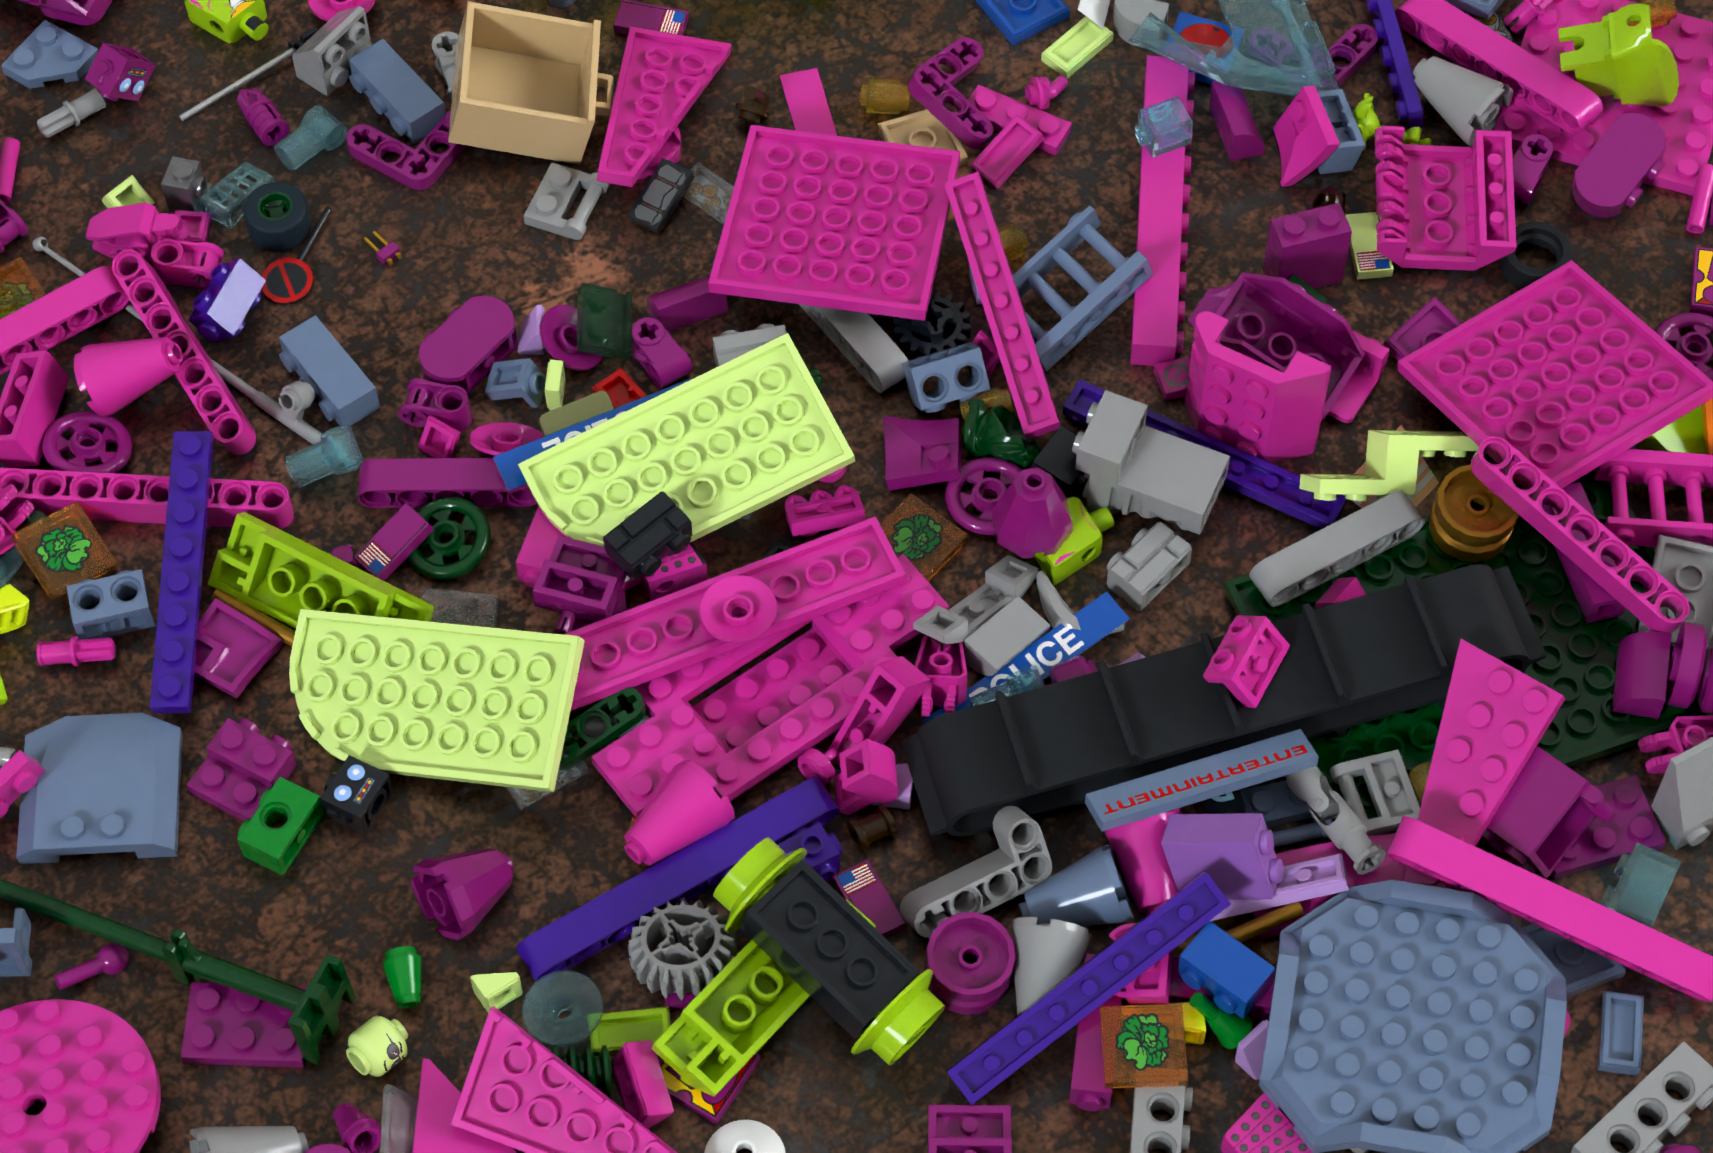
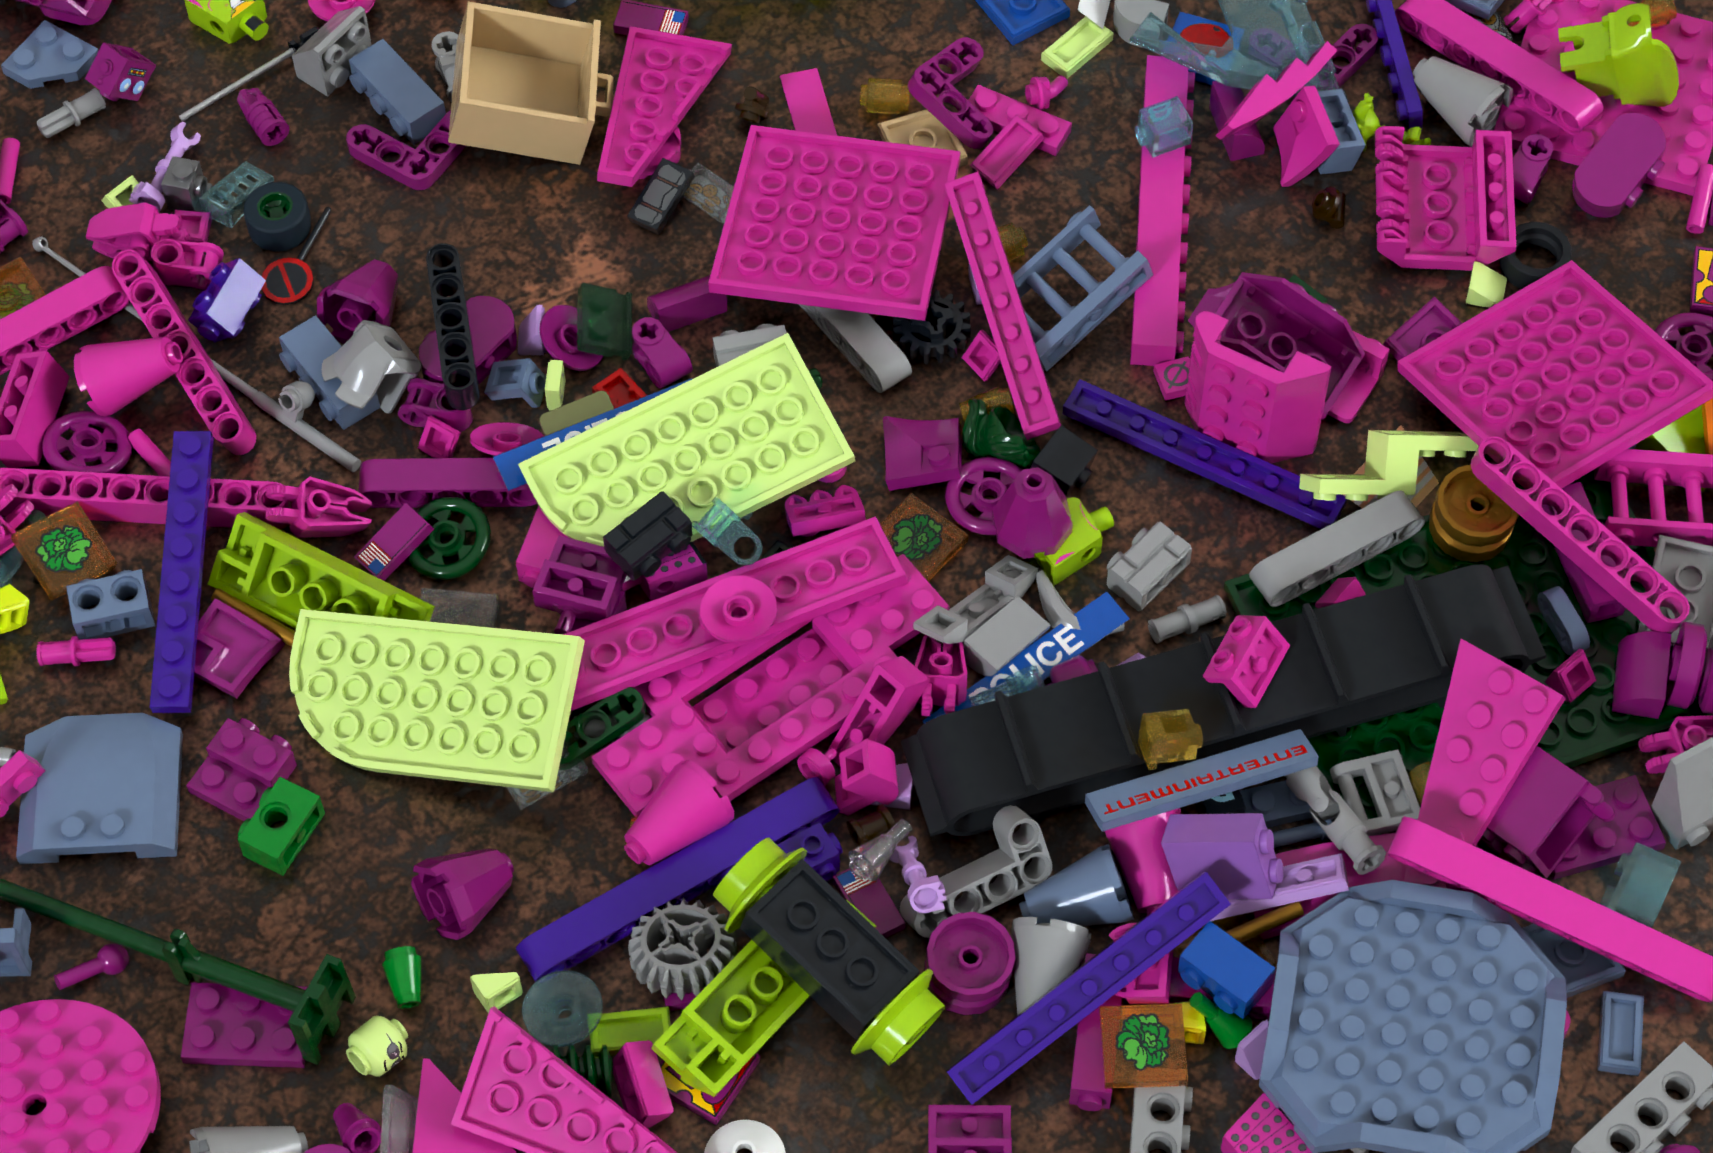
clear light blue piece [274,105,348,171] -> none
clear light blue piece [285,426,364,488] -> none
black head [320,755,394,835] -> none
magenta piece [328,544,359,567] -> none
magenta piece [364,231,402,266] -> none
light grey plate [524,162,610,240] -> none
sand blue brick [902,342,990,413] -> none
light grey brick [1072,390,1230,535] -> none
magenta brick [1263,203,1352,289] -> none
yellowish green tile [1345,212,1394,280] -> none
none -> dark pink piece [128,429,171,476]
none -> lavender piece [129,121,201,212]
none -> dark pink hinge [266,476,372,538]
none -> magenta cone [317,259,398,344]
none -> light grey piece [321,320,421,414]
none -> black beam [426,243,480,410]
none -> clear light blue piece [692,497,763,565]
none -> clear cone [848,819,912,881]
none -> lavender piece [887,836,947,913]
none -> clear yellow brick [1138,709,1203,770]
none -> light grey pin [1148,595,1227,643]
none -> dark pink slope [1215,41,1337,140]
none -> yellowish green slope [1466,261,1507,308]
none -> sand blue beam [1537,586,1590,655]
none -> dark pink slope [1545,649,1597,703]

